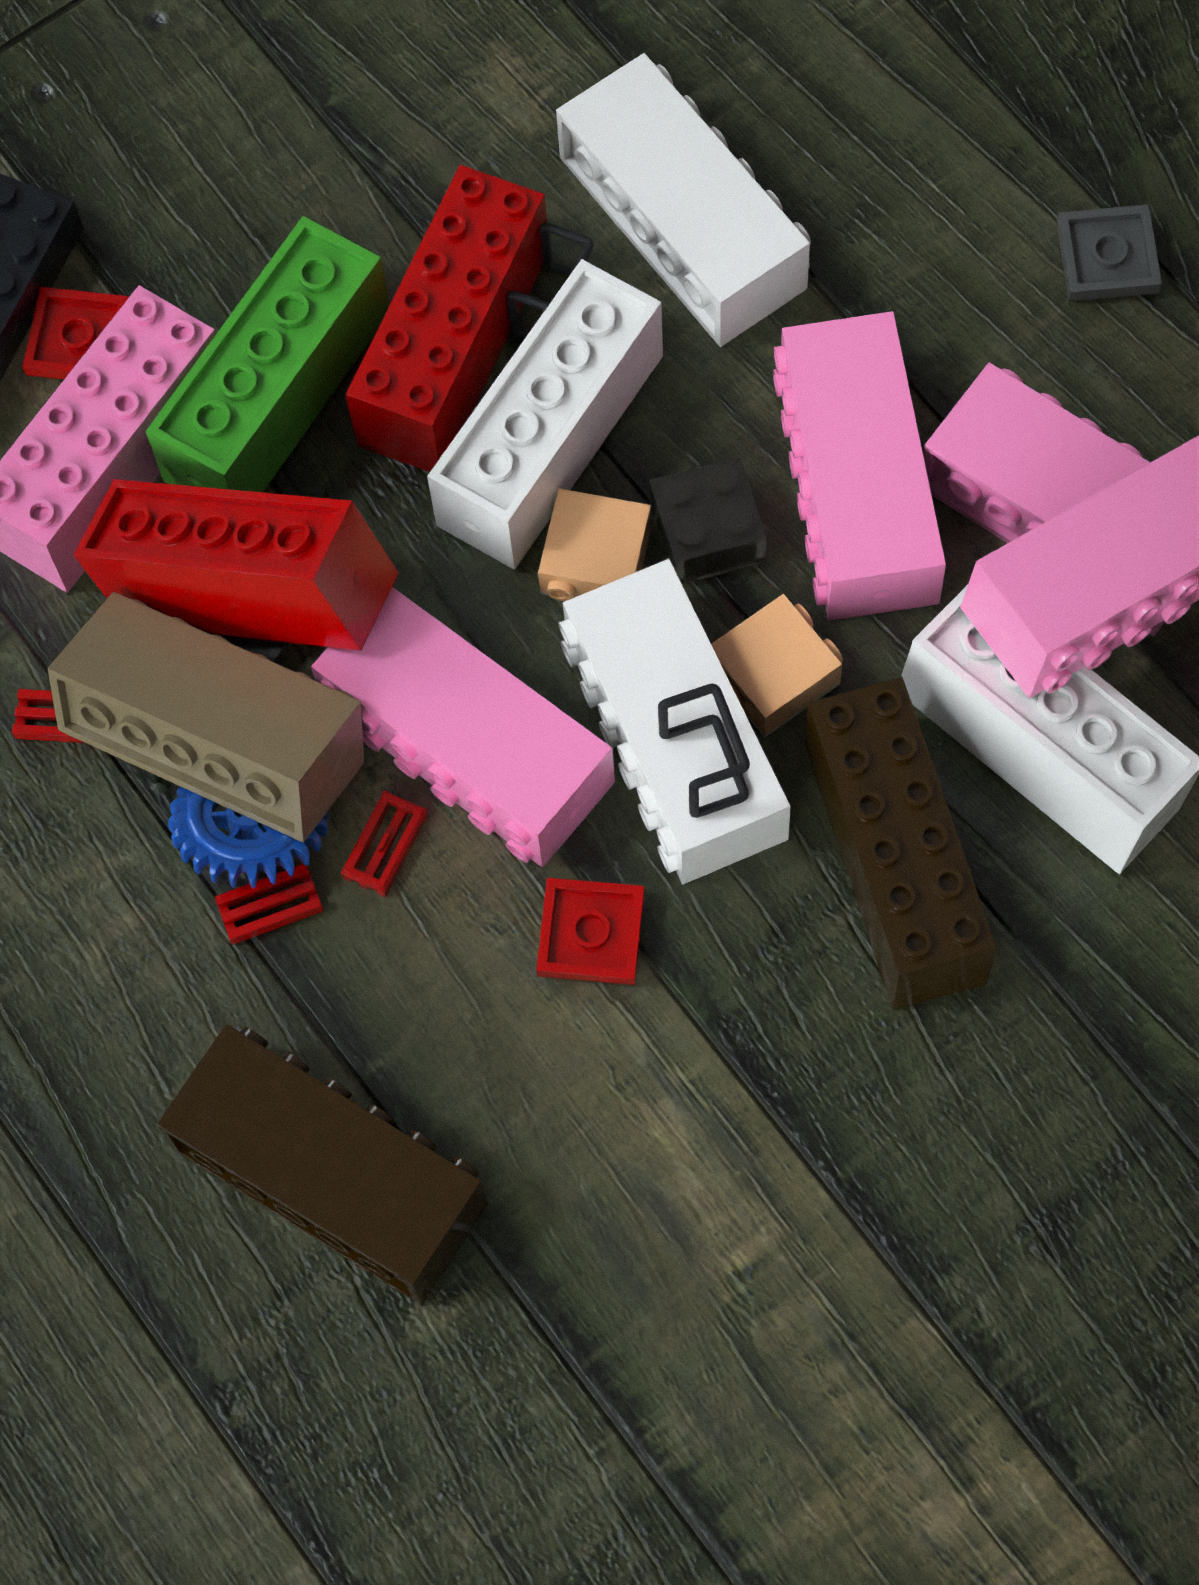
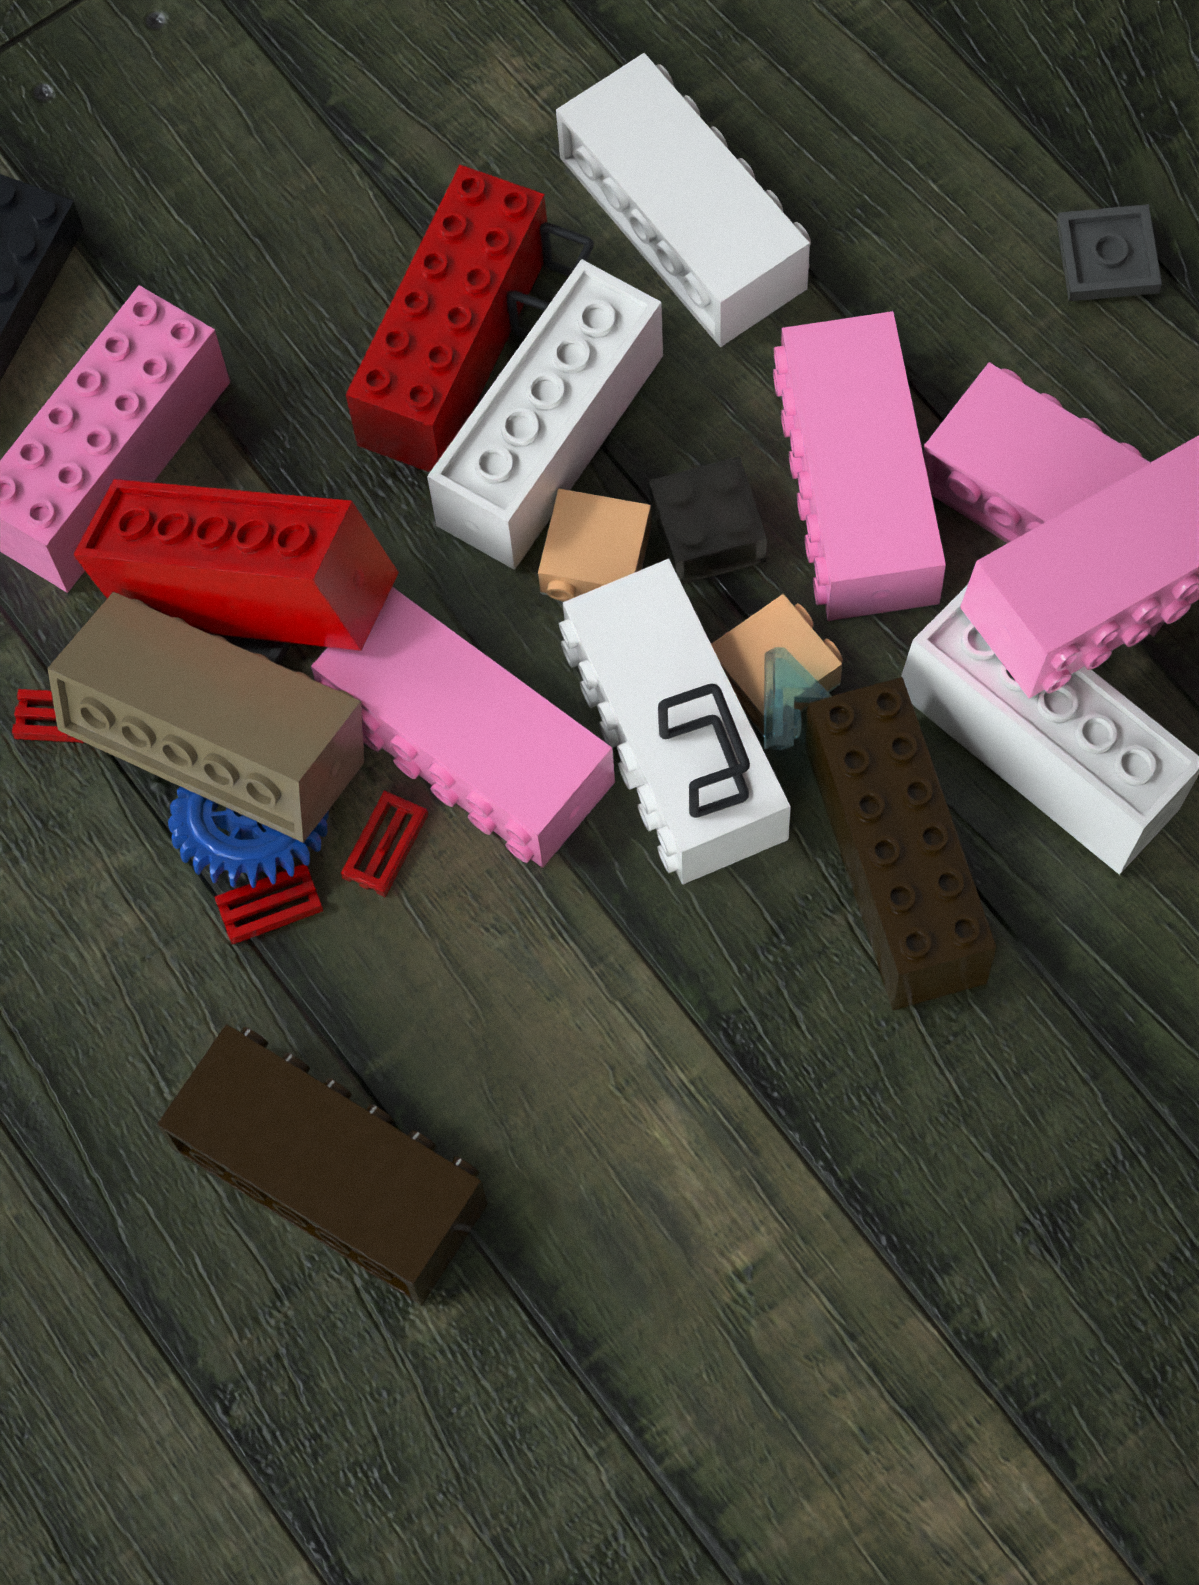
red plate [22,287,129,380] -> none
bright green brick [145,216,390,492] -> none
red plate [536,878,645,985] -> none
none -> clear light blue slope [764,647,831,750]

